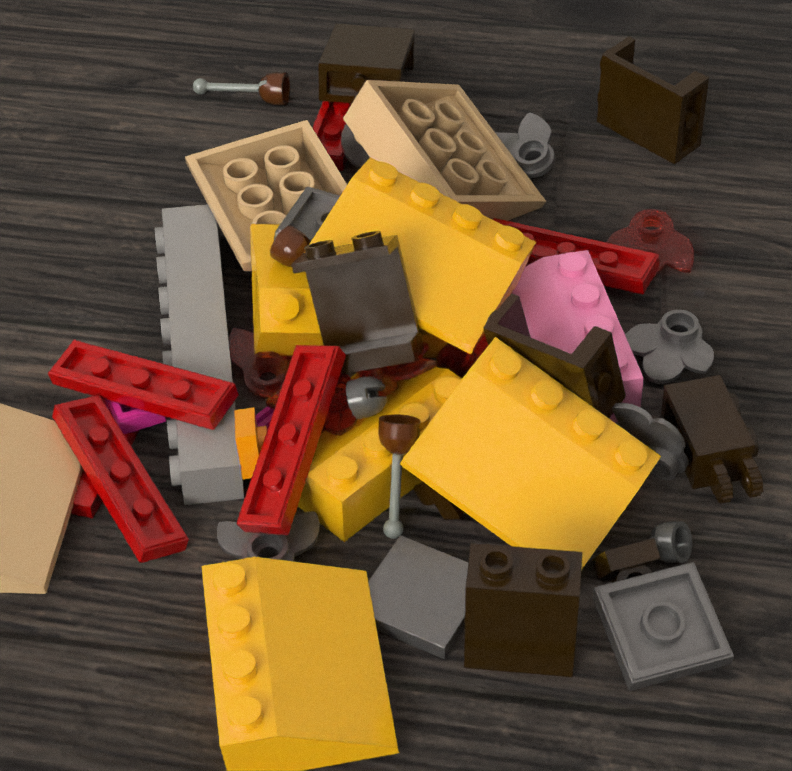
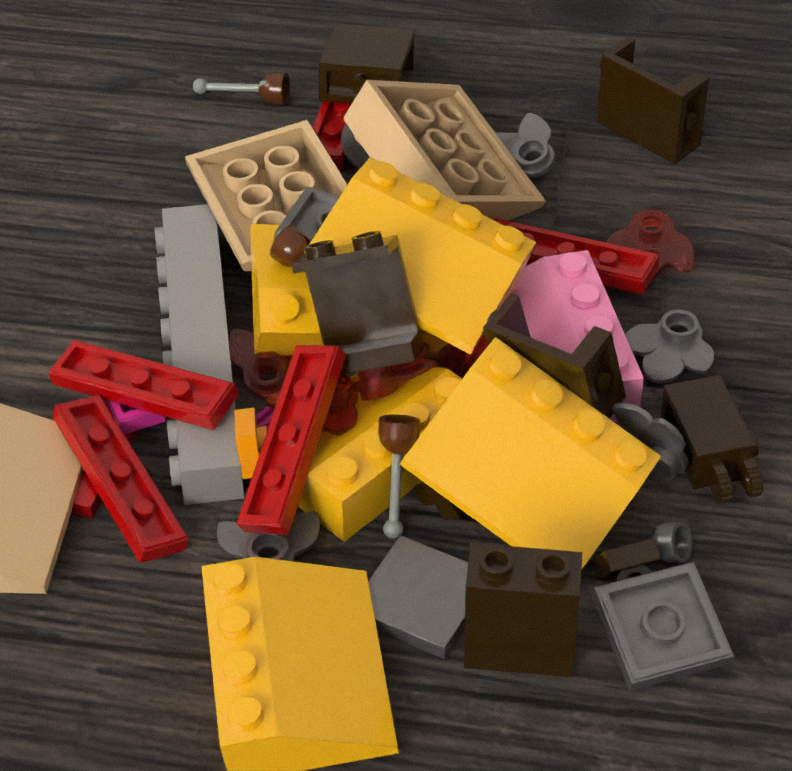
dark grey hinge [346,377,388,420] -> none

